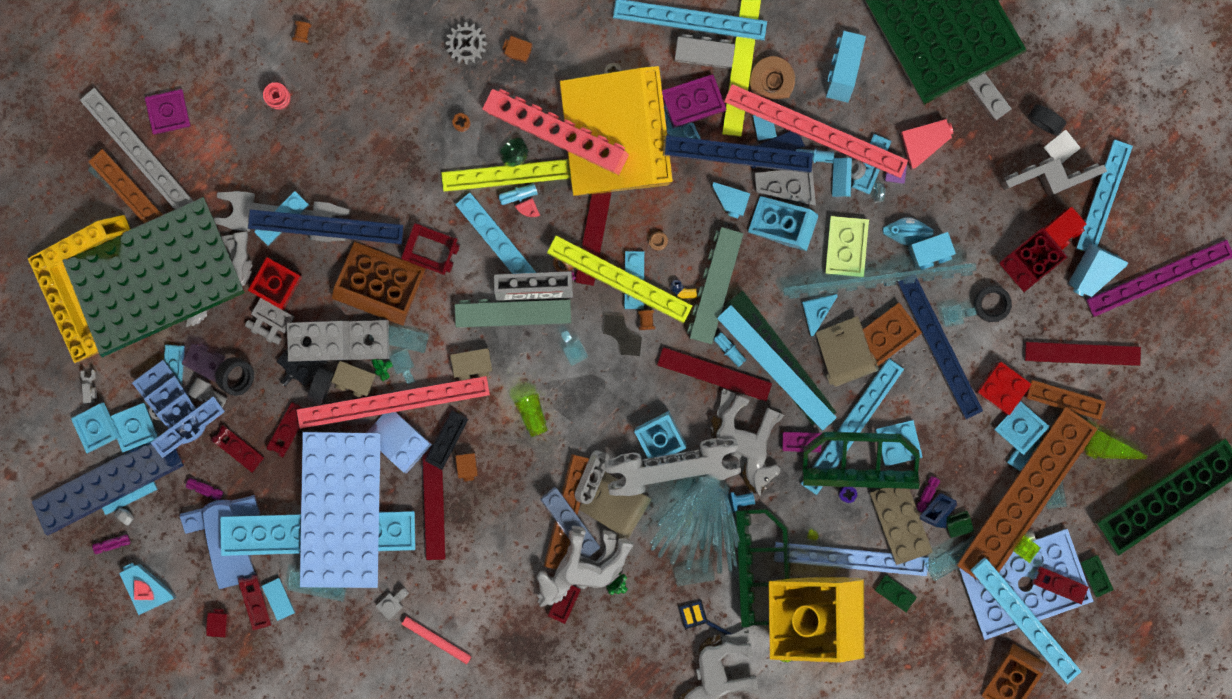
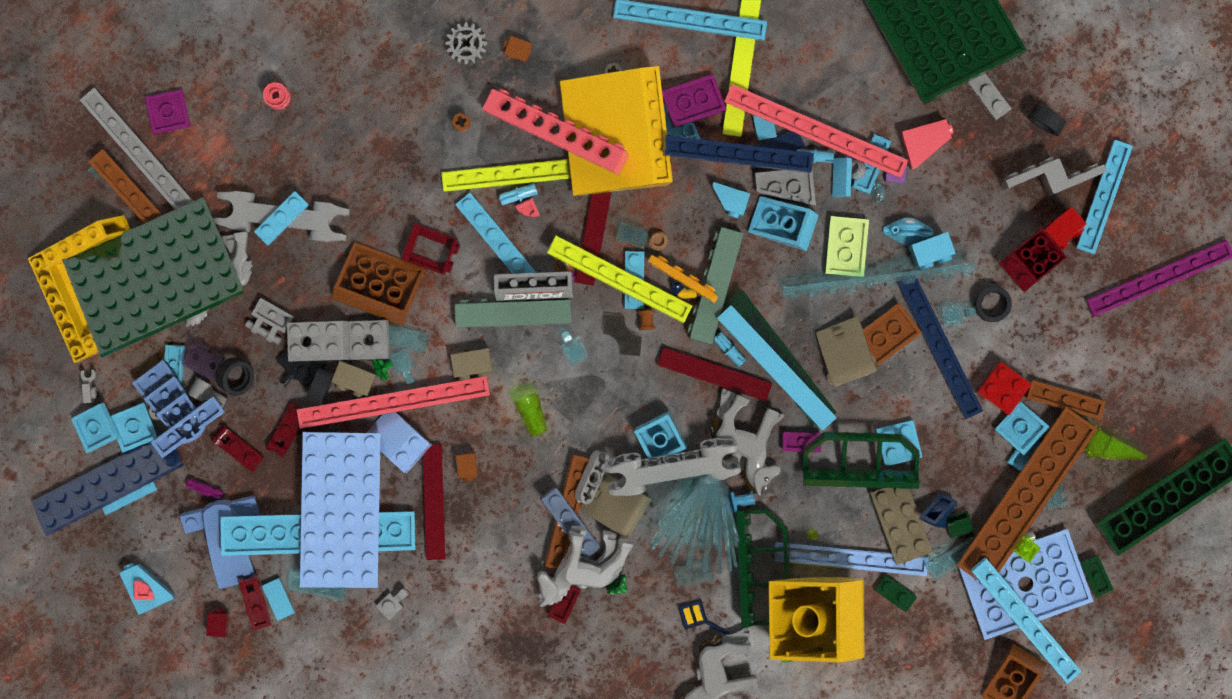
magenta axle [92,534,130,554] -> none
light grey tile [114,508,134,525] -> none
dark blue plate [247,209,403,244] -> none
red brick [248,257,303,310] -> none
dark orange bush [291,21,312,44] -> none
coral piece [402,616,472,665] -> none
black tile [425,410,469,470] -> none
clear green hair [500,138,529,167] -> none
light grey brick [675,34,735,69] -> none
medium nougat hat [750,56,795,100] -> none
medium azure tile [801,358,904,495] -> none
medium azure tile [802,294,838,337] -> none
medium azure wedge [826,31,866,103] -> none
dark purple bush [839,487,857,503] -> none
magenta axle [916,476,940,513] -> none
dark red tile [1024,342,1141,366] -> none
dark red plate [1032,566,1089,605] -> none
white sticker [1044,130,1080,163] -> none
medium azure slope [1068,243,1128,297] -> none
none -> clear light blue bracket [615,222,648,248]
none -> light orange plate [648,255,718,303]

